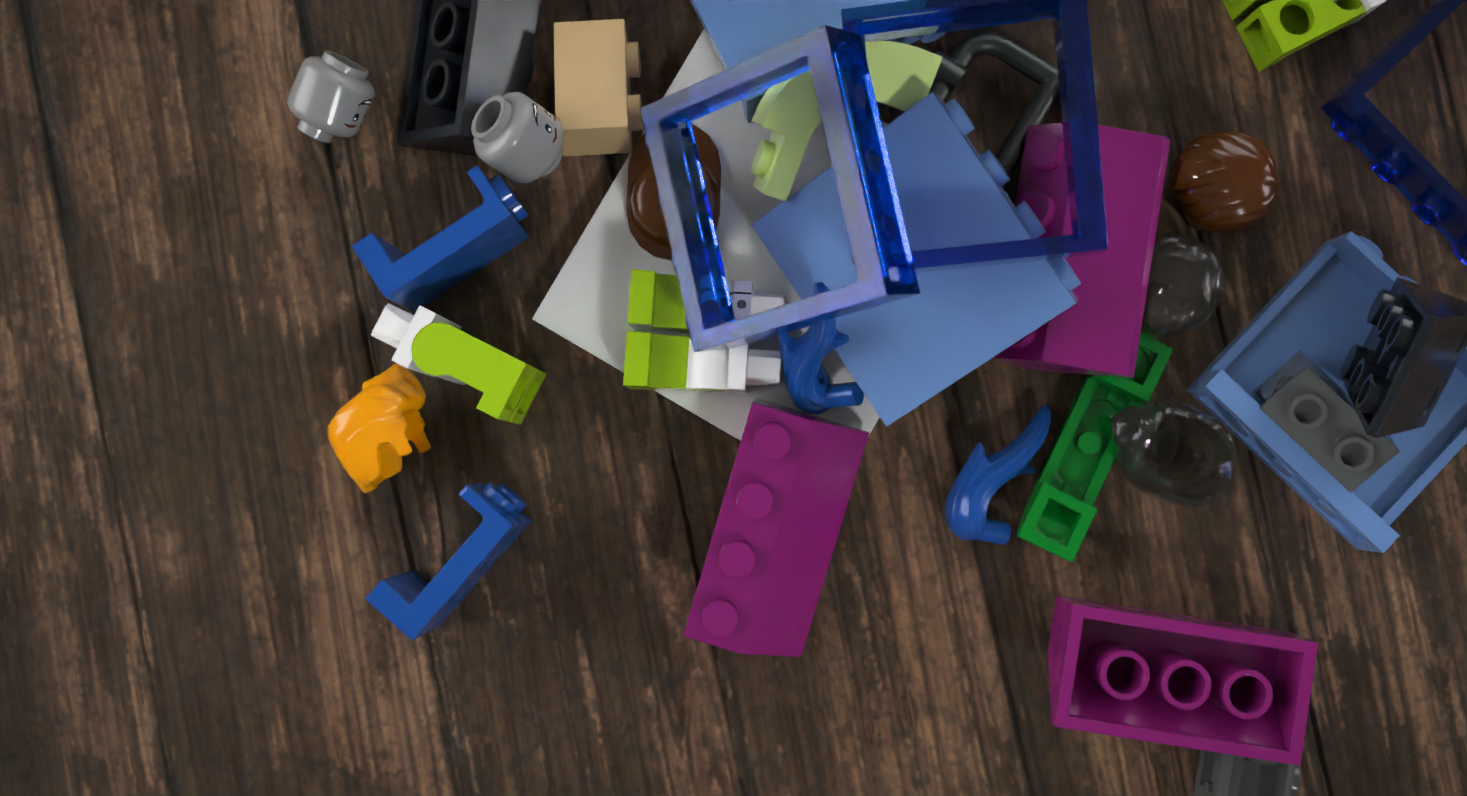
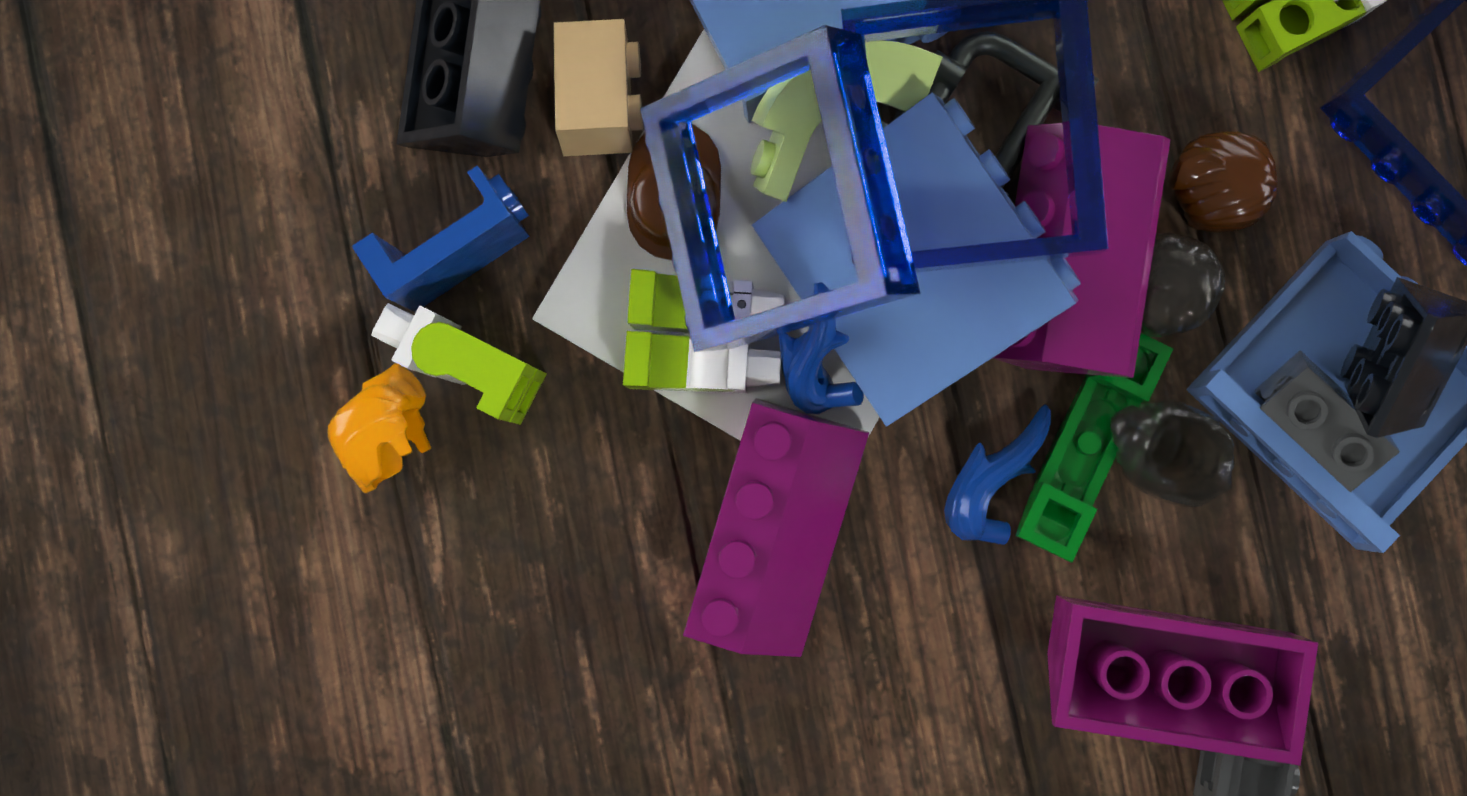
light grey head [286,50,375,143] -> none
blue panel [365,482,532,640] -> none
light grey head [471,92,564,183] -> none

